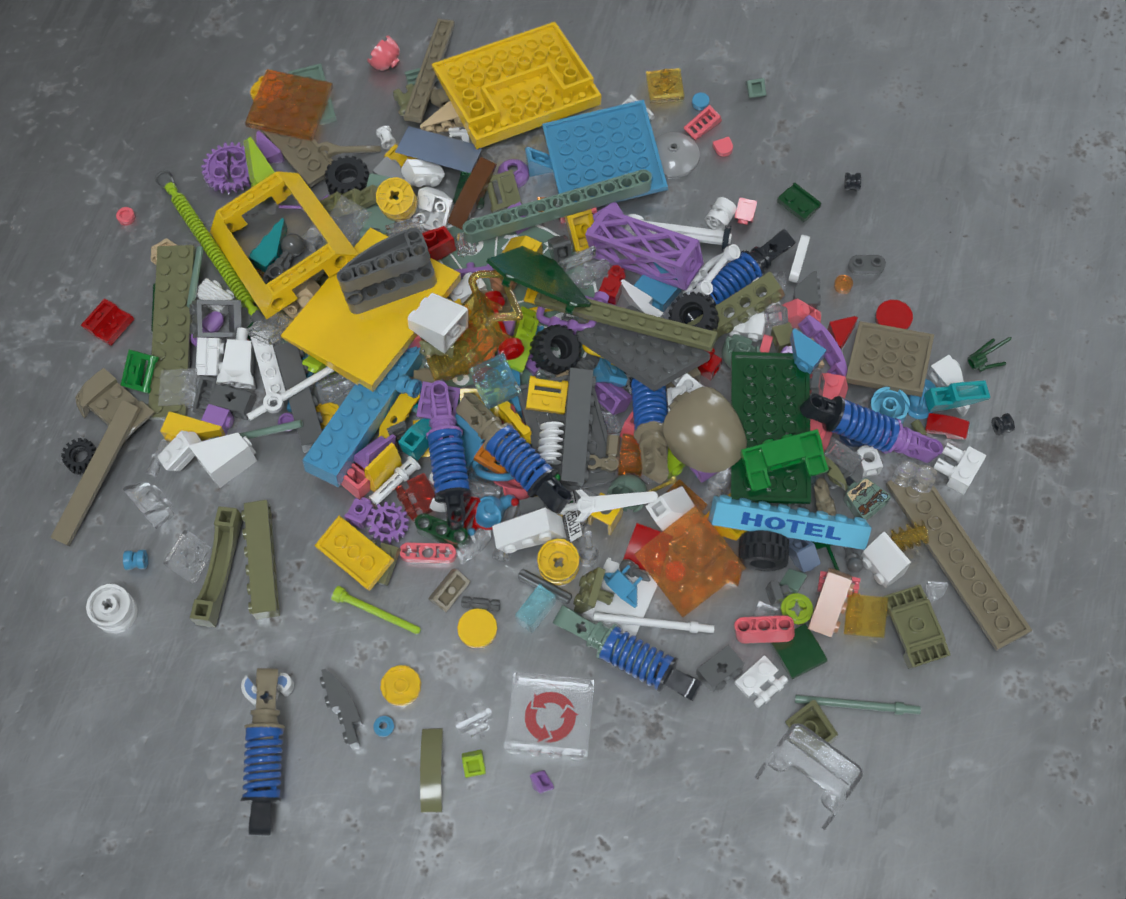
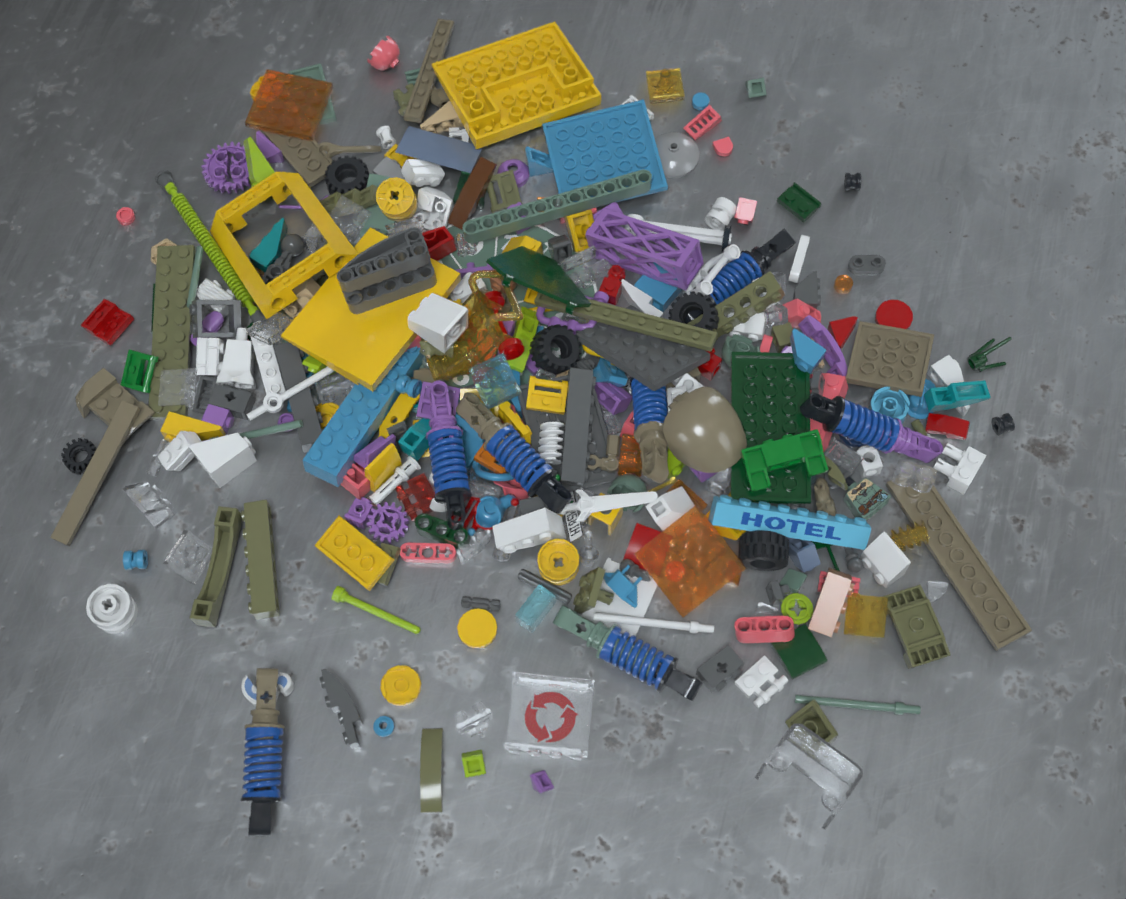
dark tan slope [428,569,471,612] -> none

